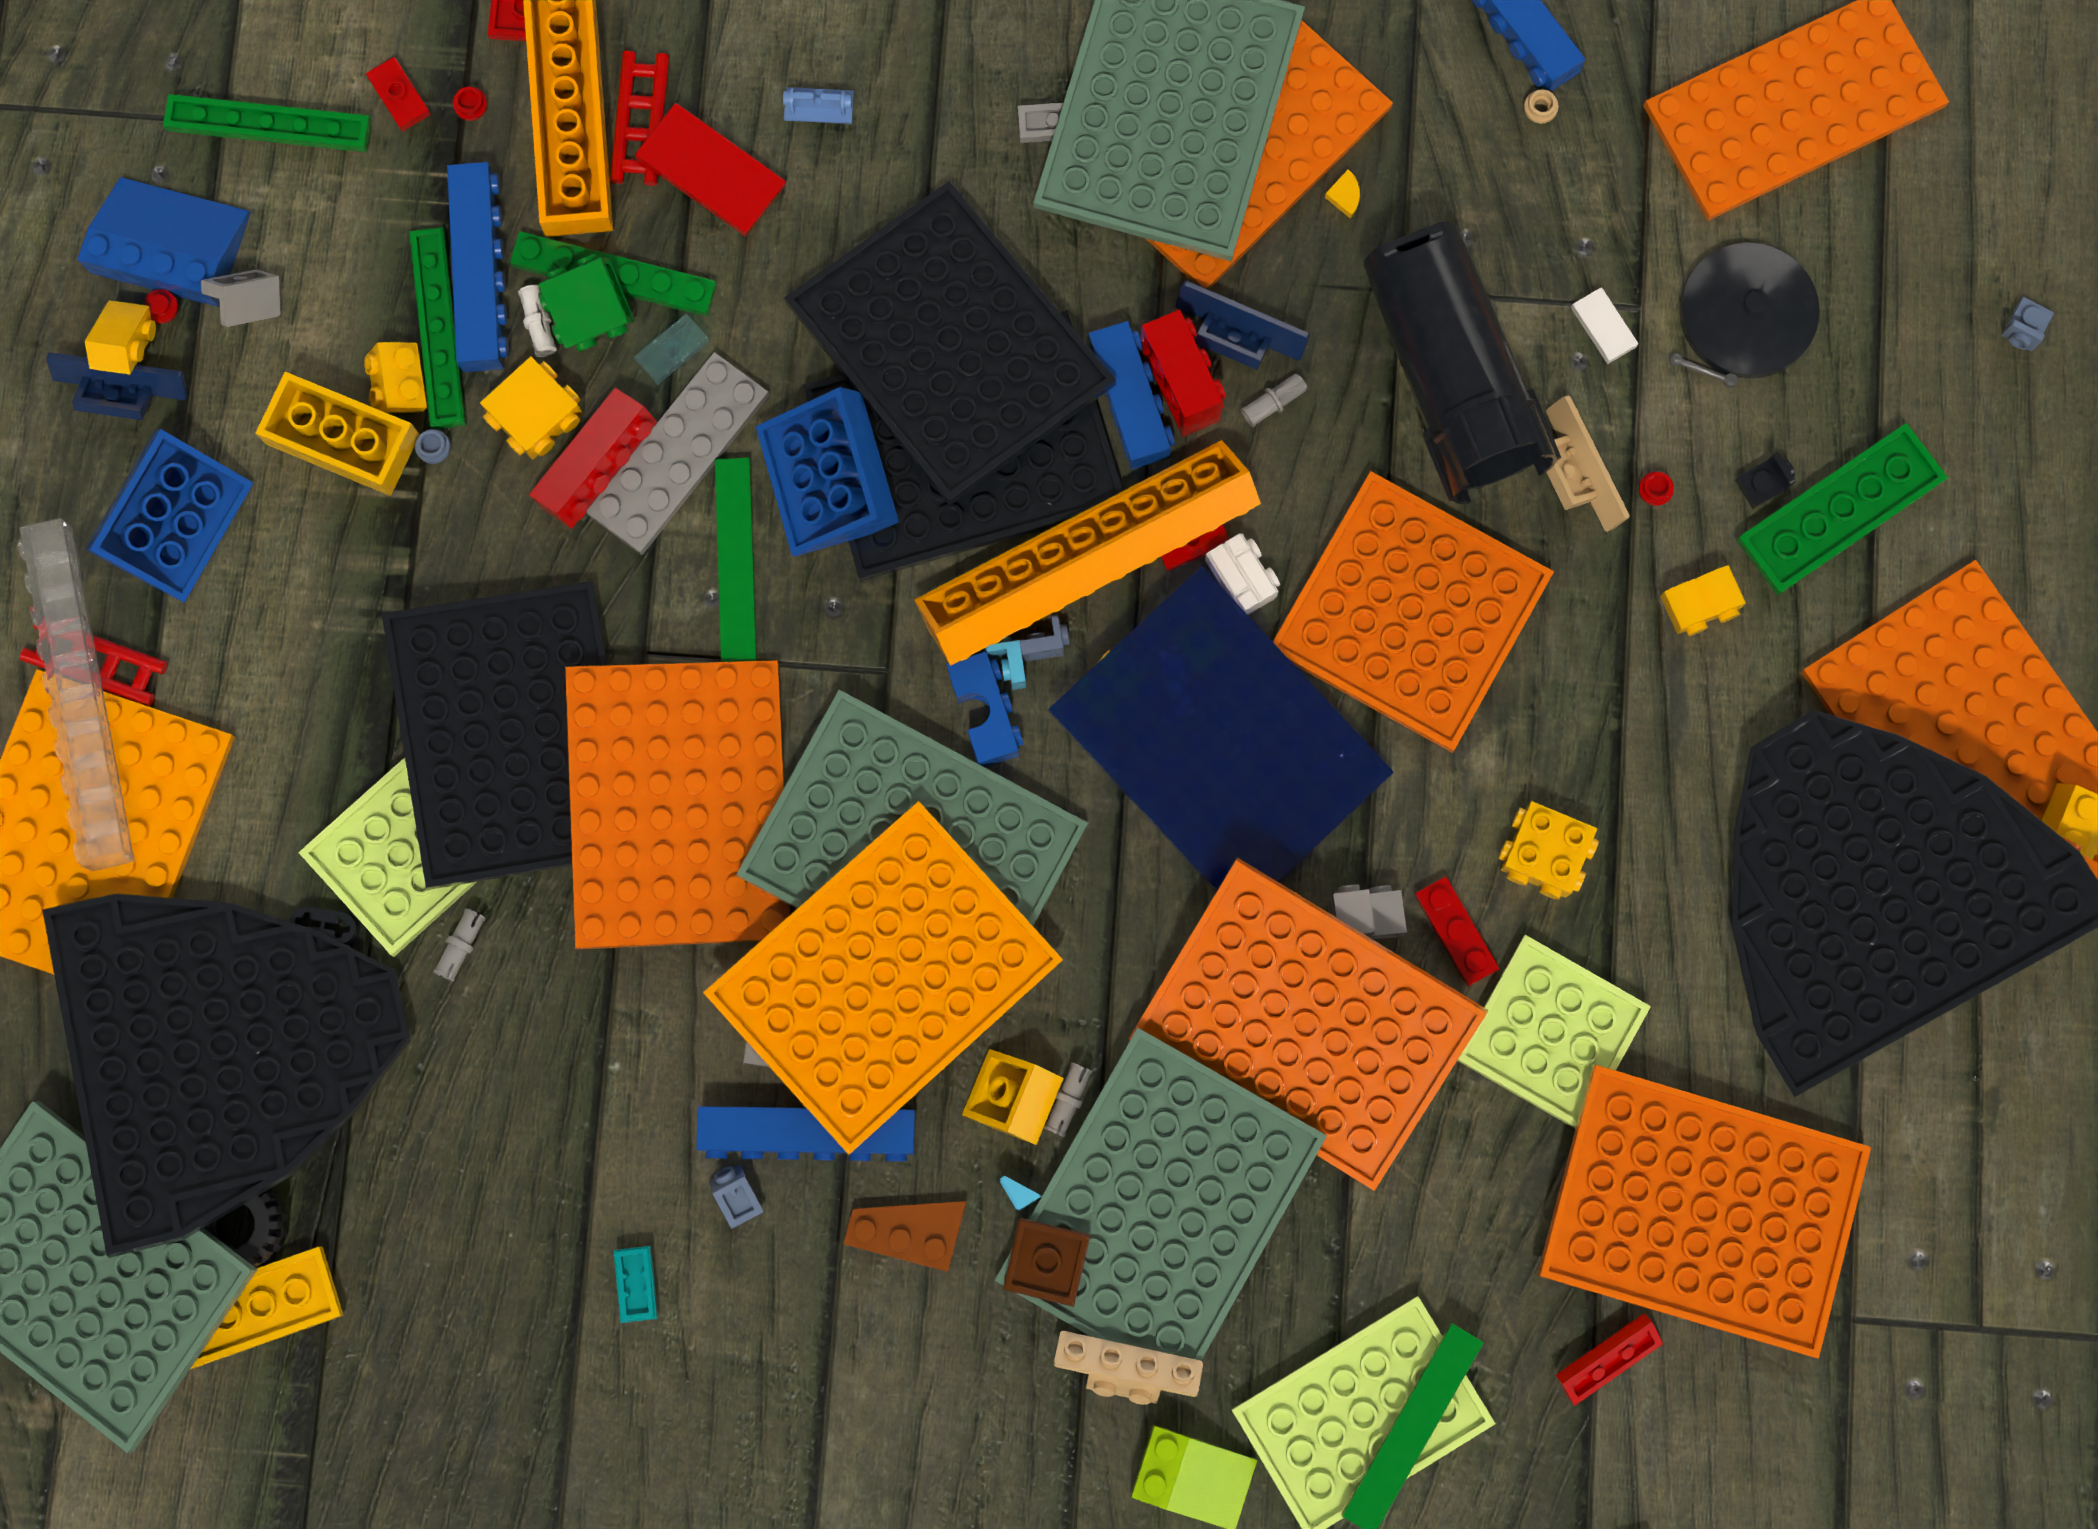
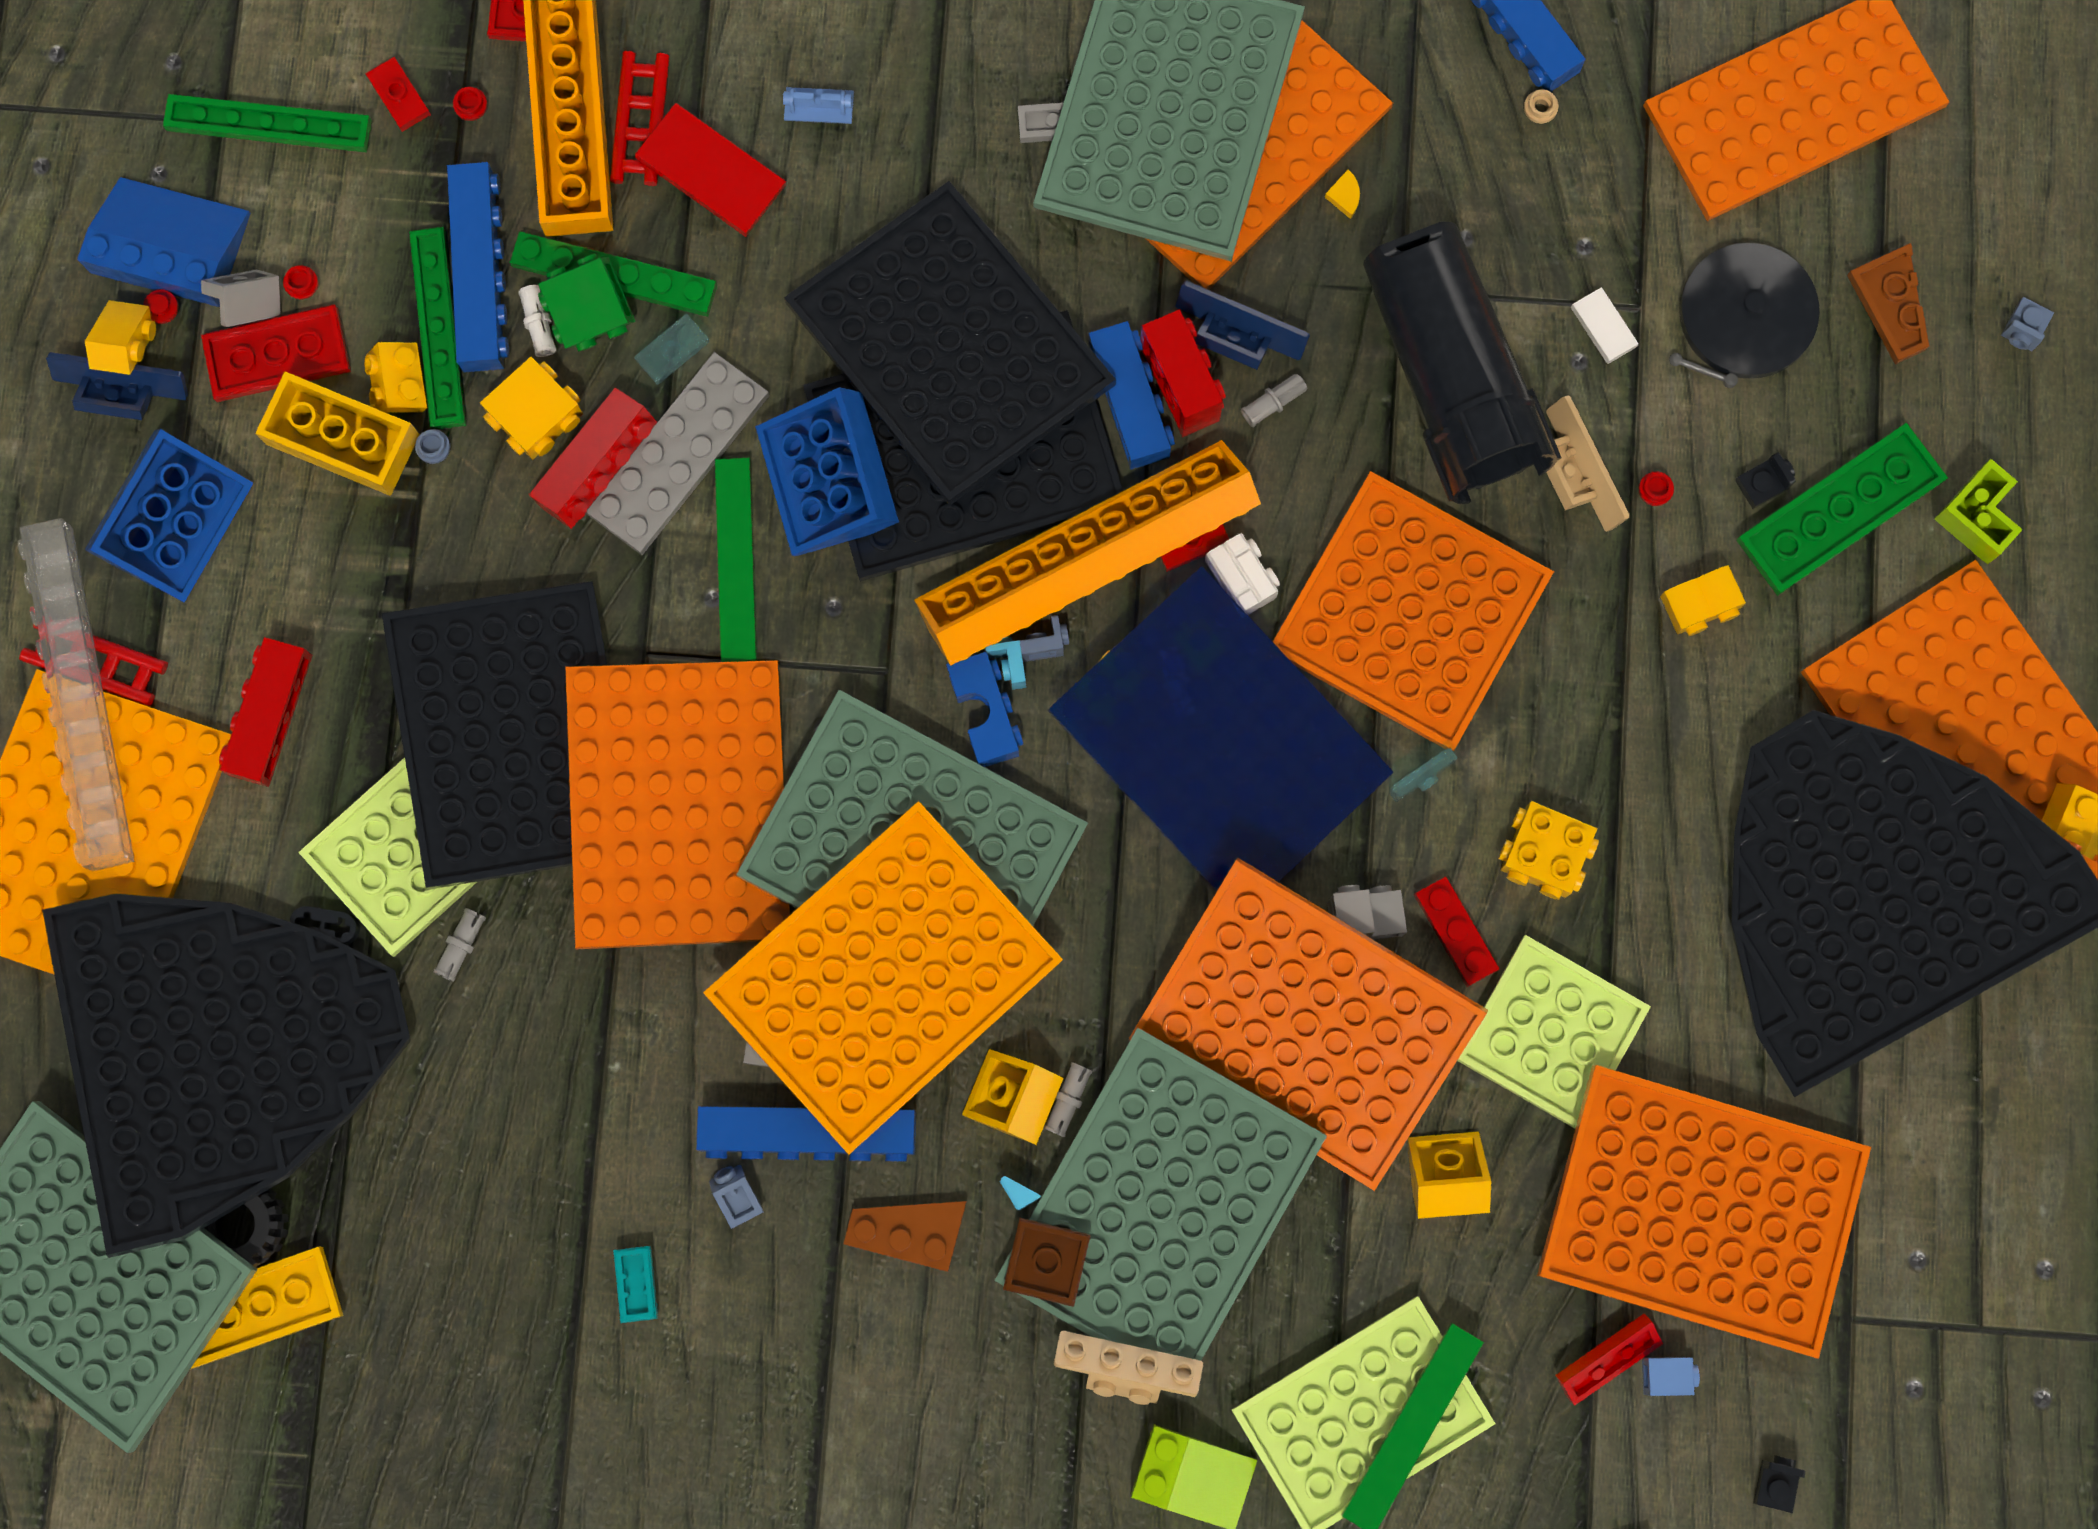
none -> red tile [201,304,351,402]
none -> red brick [219,637,313,787]
none -> red plate [283,265,318,300]
none -> clear light blue plate [1389,748,1458,802]
none -> yellow slope [1407,1132,1491,1219]
none -> medium blue brick [1642,1357,1700,1396]
none -> black bracket [1754,1455,1806,1513]
none -> dark orange wing [1847,243,1929,364]
none -> lime brick [1934,459,2022,565]

